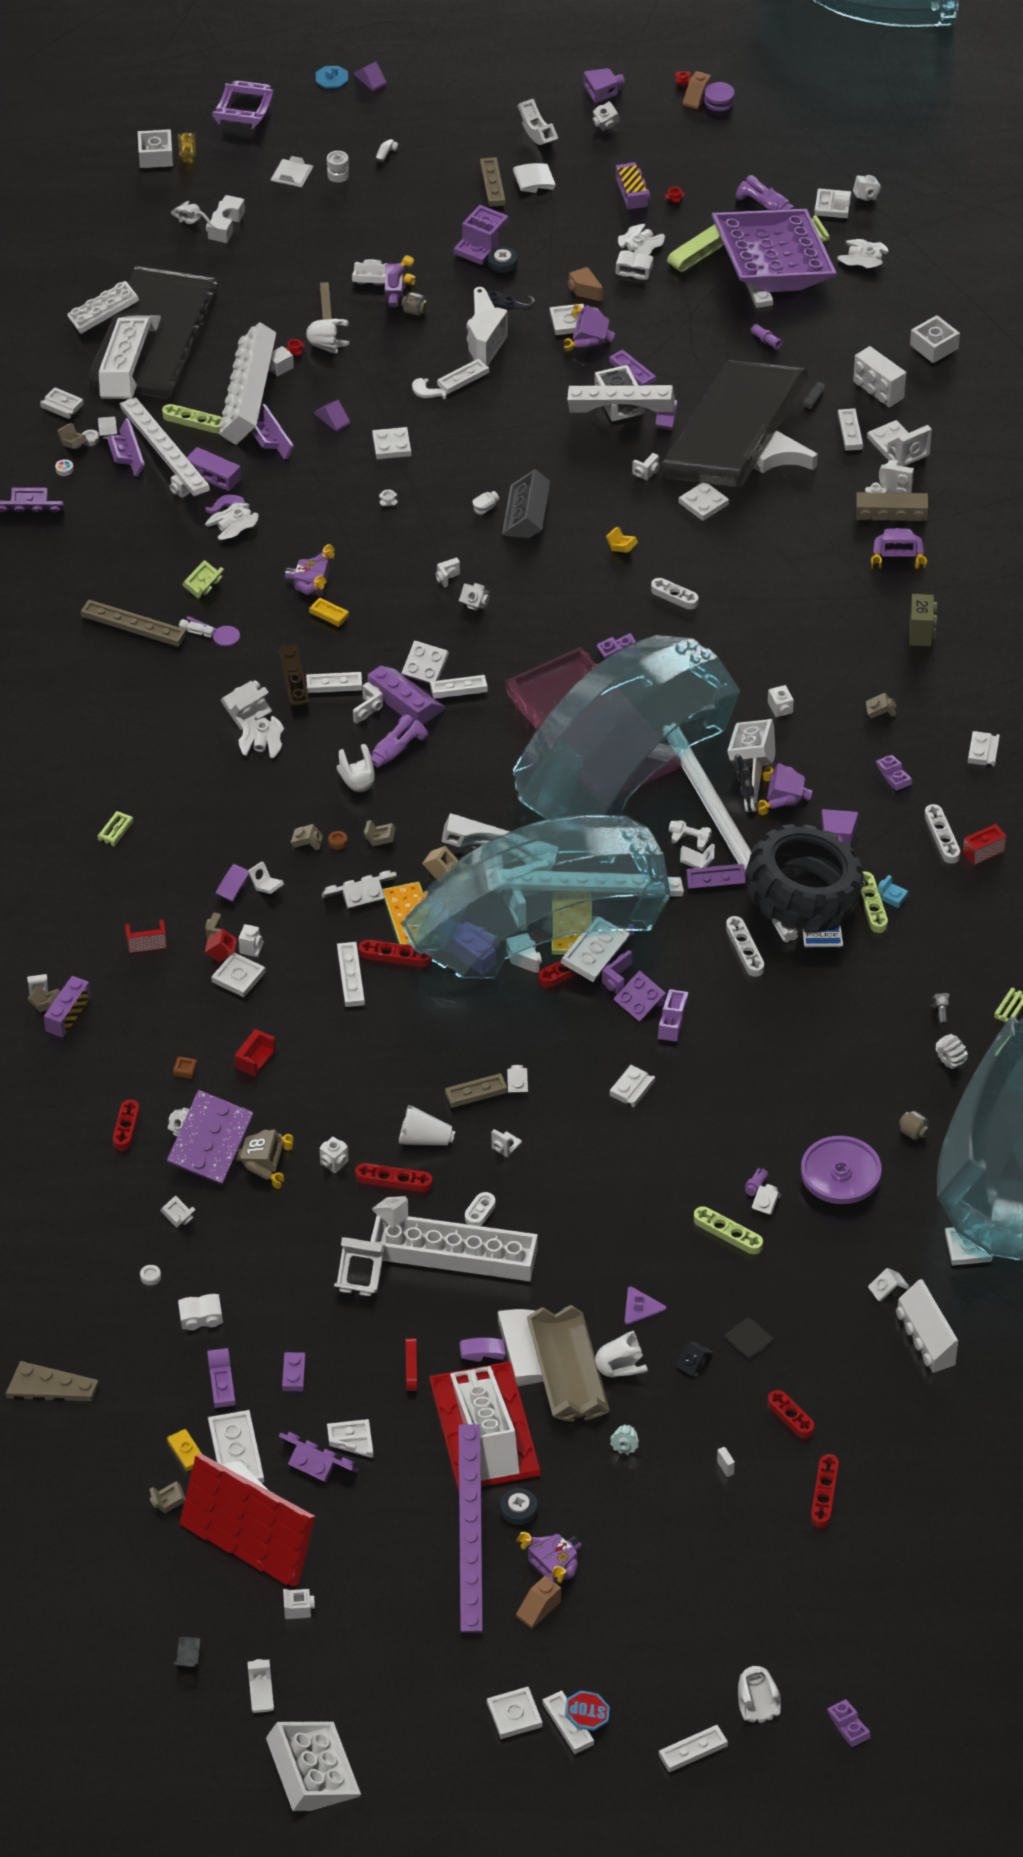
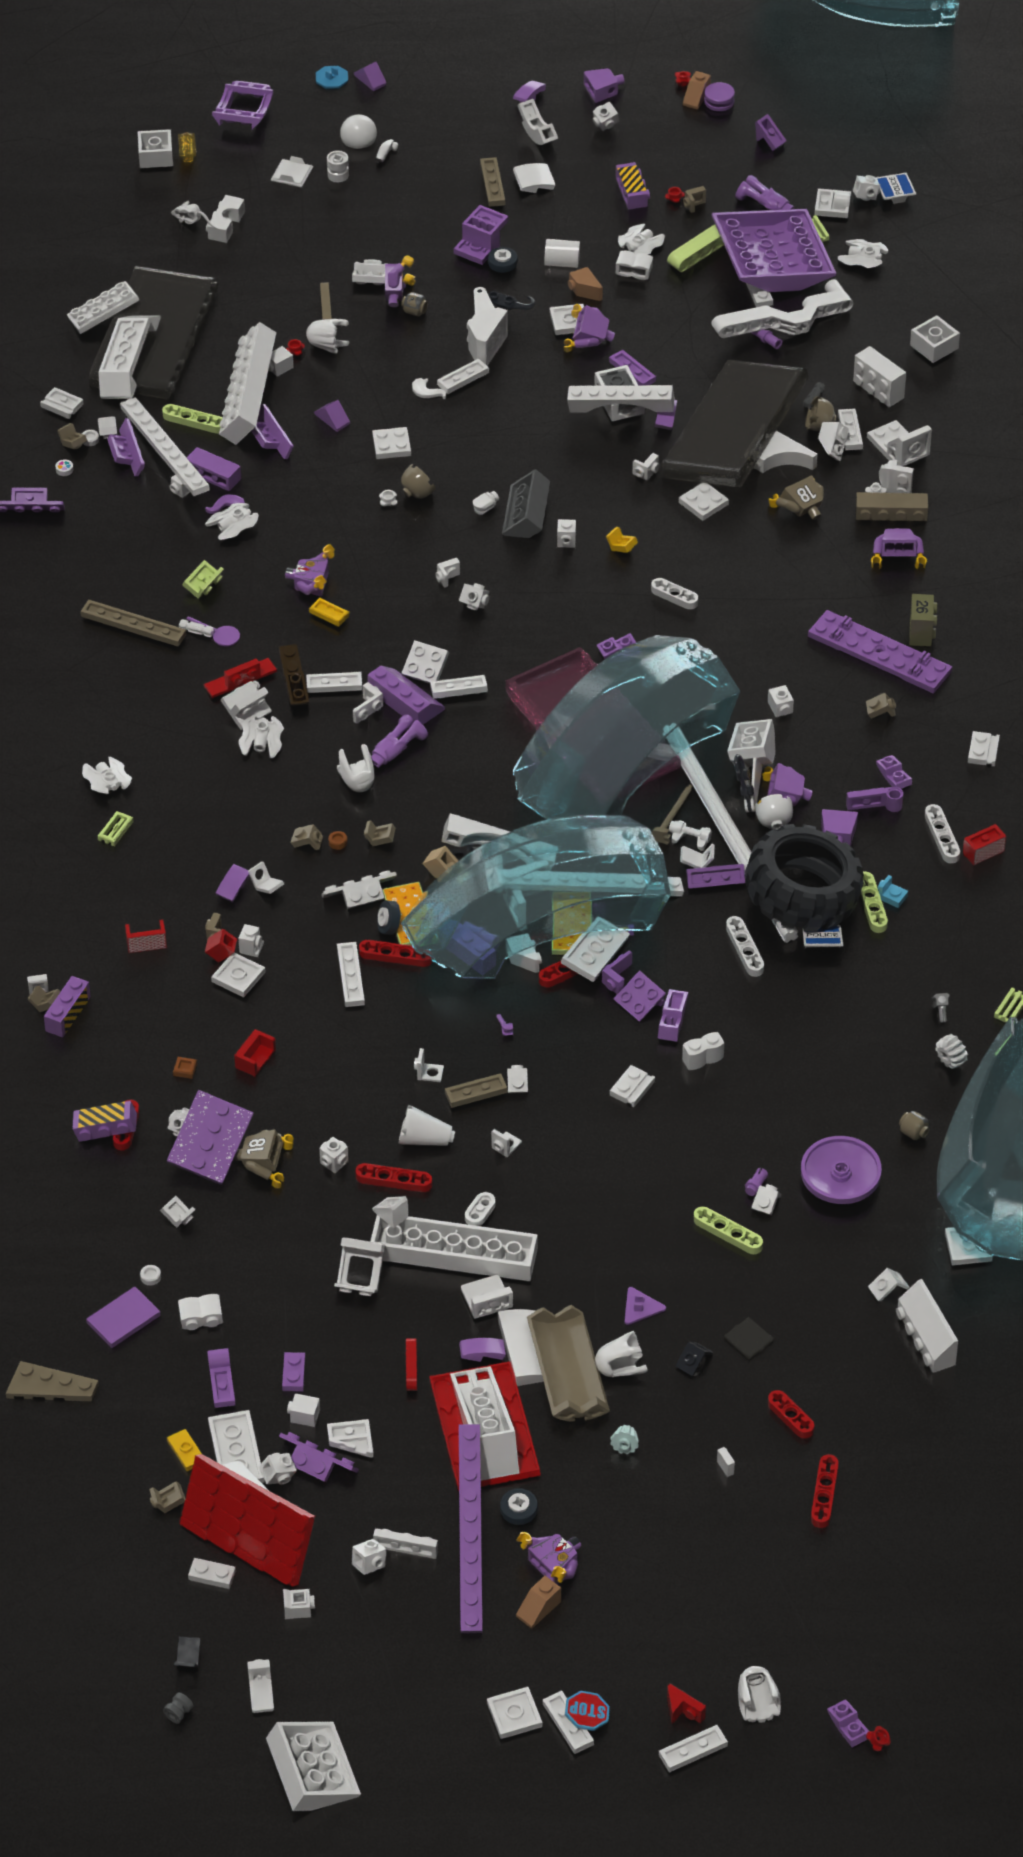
none -> brick [73,1101,137,1142]
none -> white piece [82,757,132,794]
none -> medium lavender tile [86,1287,161,1348]
none -> dark grey wheel [163,1693,194,1724]
none -> white plate [188,1558,236,1589]
none -> red bracket [204,658,277,698]
none -> white brick [259,1453,297,1485]
none -> white brick [287,1394,320,1427]
none -> white piece [340,114,377,149]
none -> white brick [352,1539,387,1575]
none -> white plate [373,1528,438,1559]
none -> black wheel [377,900,401,935]
none -> dark tan cylinder [401,464,436,499]
none -> white bracket [414,1048,444,1082]
none -> white bracket [461,1274,513,1319]
none -> medium lavender hand [496,1014,513,1035]
none -> medium lavender slope [513,81,546,103]
none -> white brick [544,239,580,268]
none -> white brick [557,519,576,548]
none -> dark tan piece [651,784,692,845]
none -> red slope [667,1684,706,1724]
none -> white brick [682,1032,724,1070]
none -> dark tan bracket [683,186,706,213]
none -> white beam [711,279,853,338]
none -> medium lavender slope [755,114,787,151]
none -> white cylinder [755,794,793,830]
none -> dark tan torso [768,475,824,520]
none -> dark tan cylinder [805,396,836,432]
none -> medium lavender piece [808,610,952,694]
none -> white slope [818,422,849,461]
none -> medium lavender plate [846,787,903,812]
none -> red plate [866,1726,891,1751]
none -> piece [876,173,916,204]

